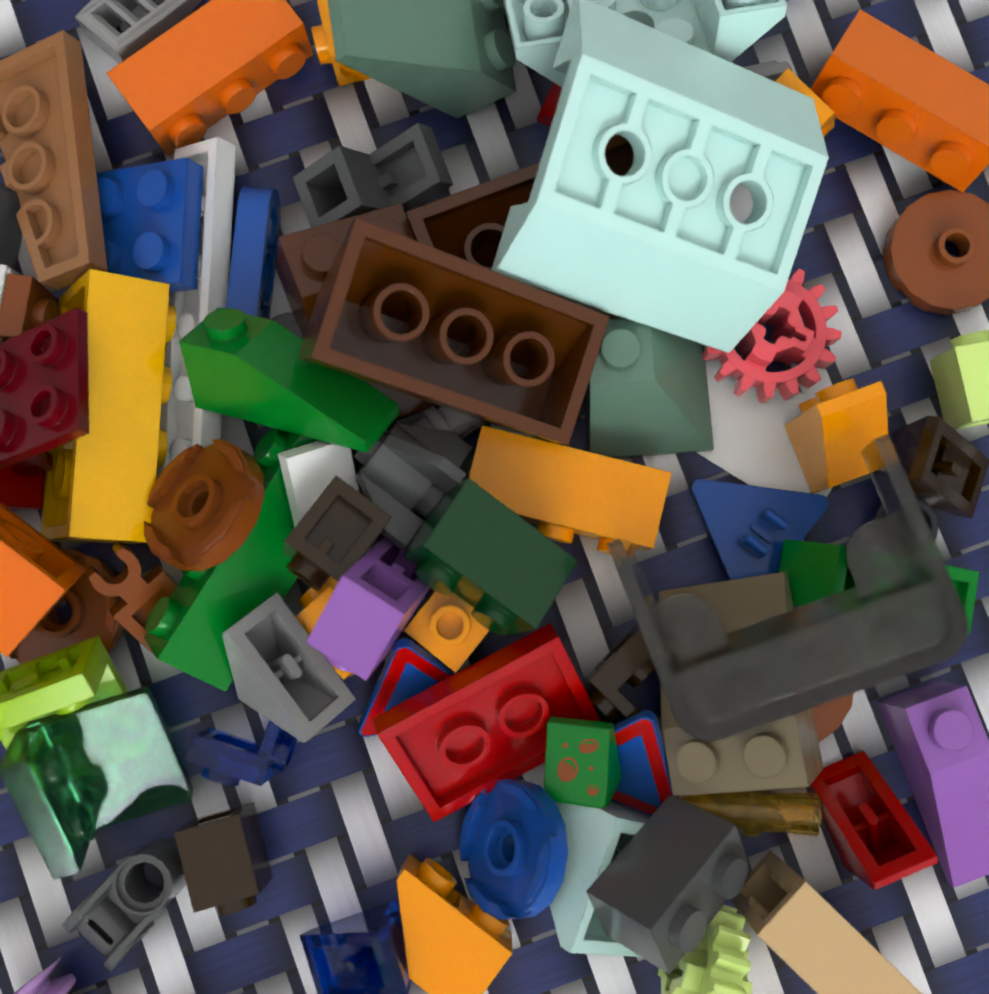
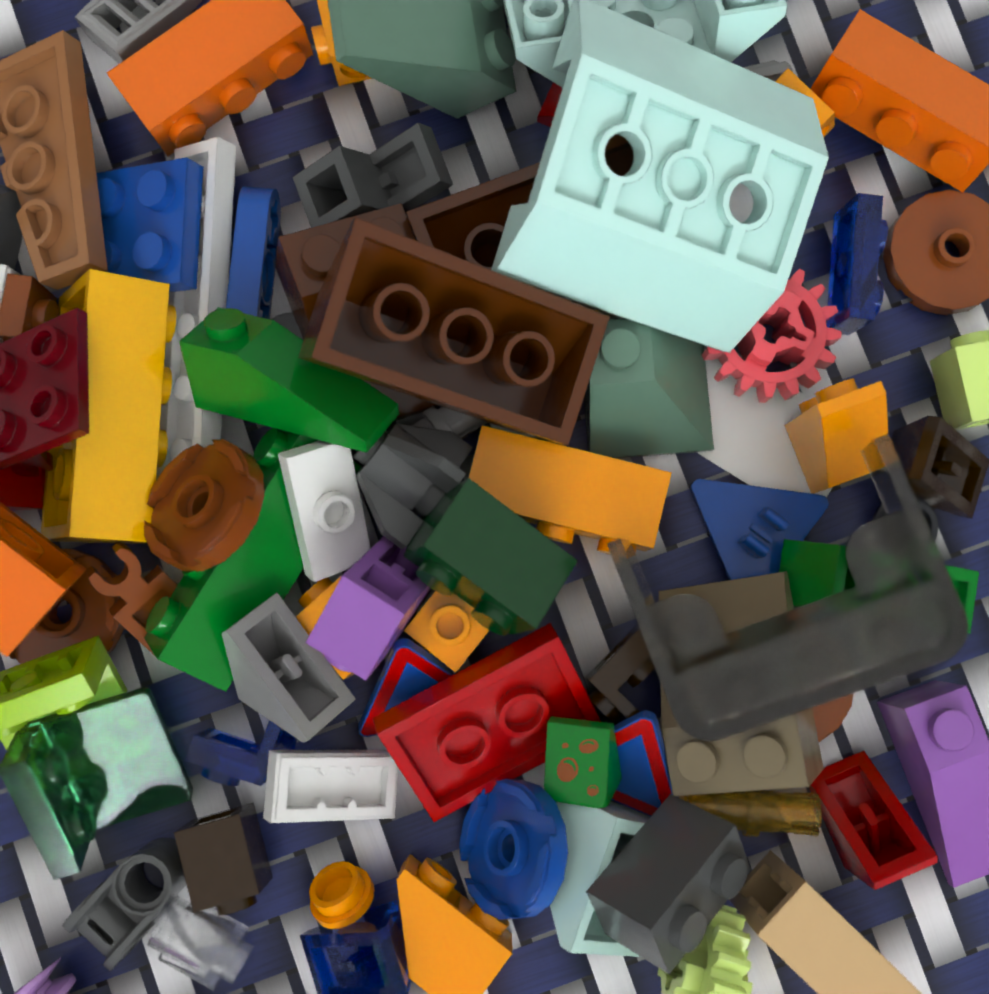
dark brown bracket [283,476,392,591] -> none
none -> clear brick [147,895,254,991]
none -> white plate [263,750,399,823]
none -> light orange plate [309,861,375,929]
none -> clear blue plate [826,193,888,335]

